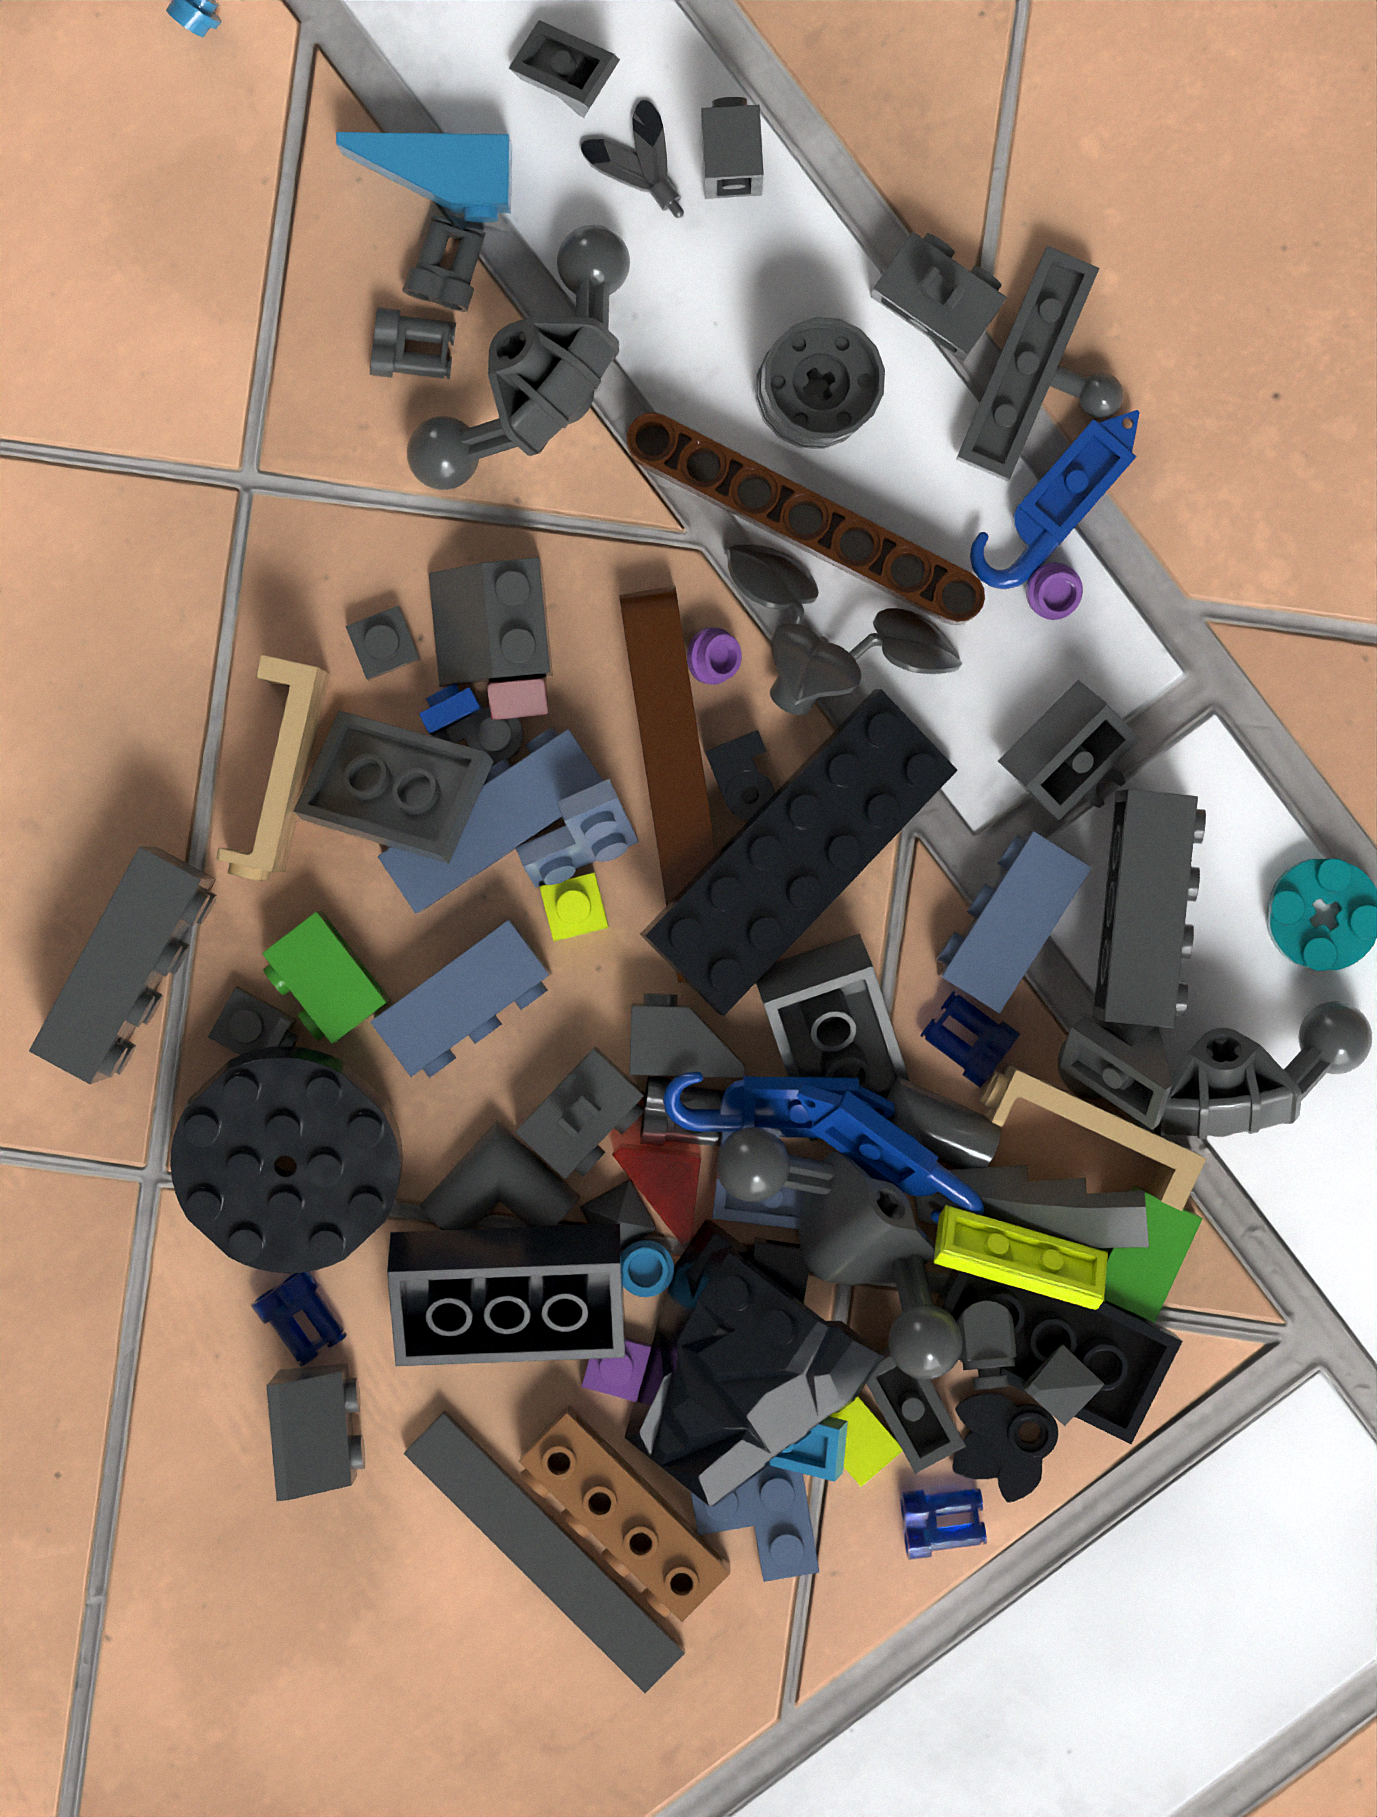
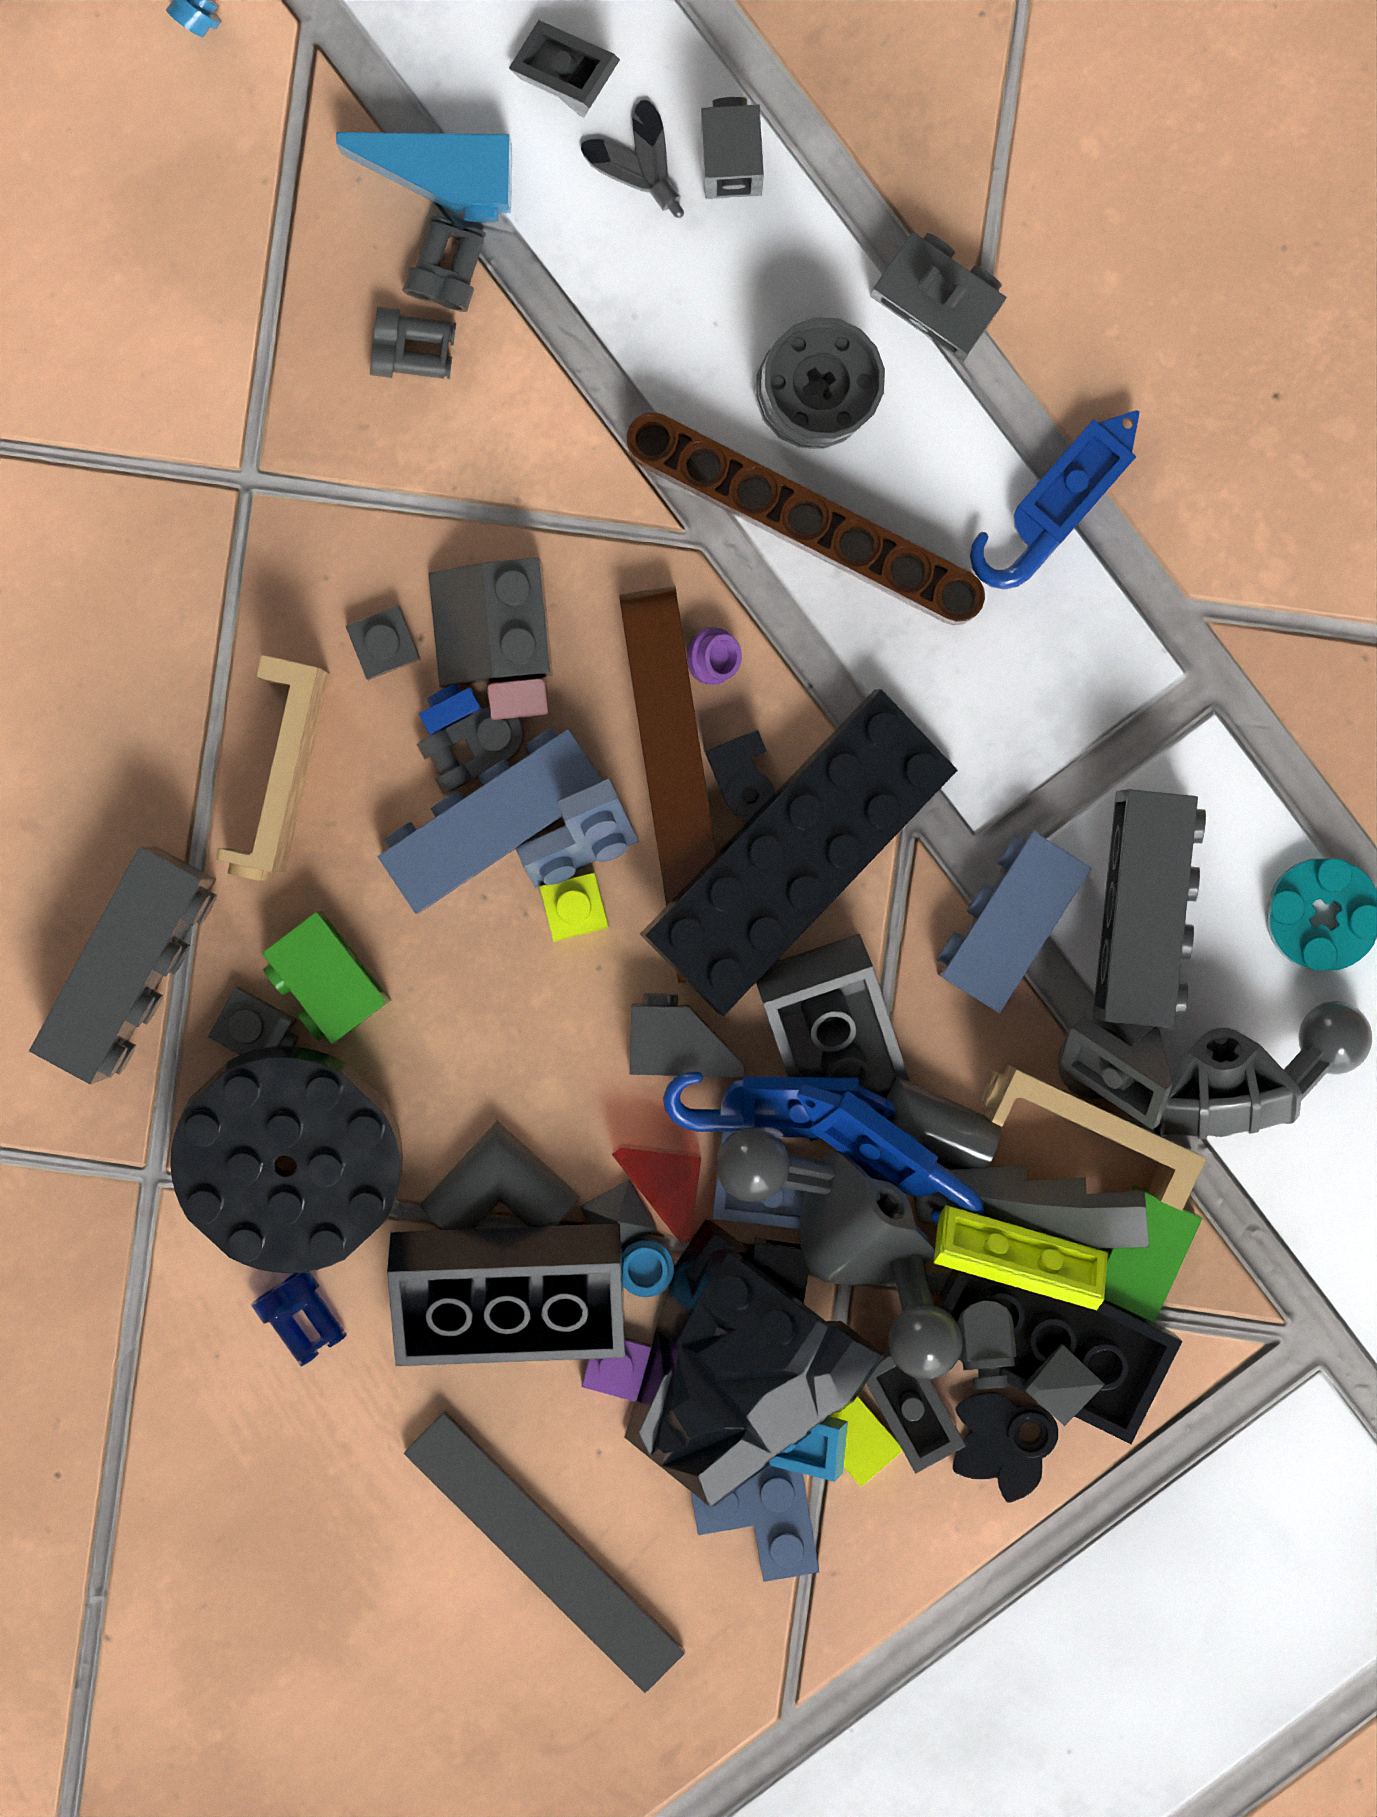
dark grey slope [266,1364,365,1501] -> none
dark grey plate [294,710,494,864] -> none
sand blue brick [370,919,552,1078] -> none
dark grey piece [407,225,630,490] -> none
dark grey brick [515,1046,645,1179] -> none
medium nougat brick [519,1405,730,1622] -> none
dark grey piece [640,1076,725,1147] -> none
dark grey plant [724,545,962,715] -> none
clear blue piece [900,1488,987,1560] -> none
clear blue piece [920,991,1021,1088] -> none
dark grey plate [956,246,1124,481] -> none
dark grey brick [998,680,1140,820] -> none
medium lavender plate [1026,562,1083,620] -> none

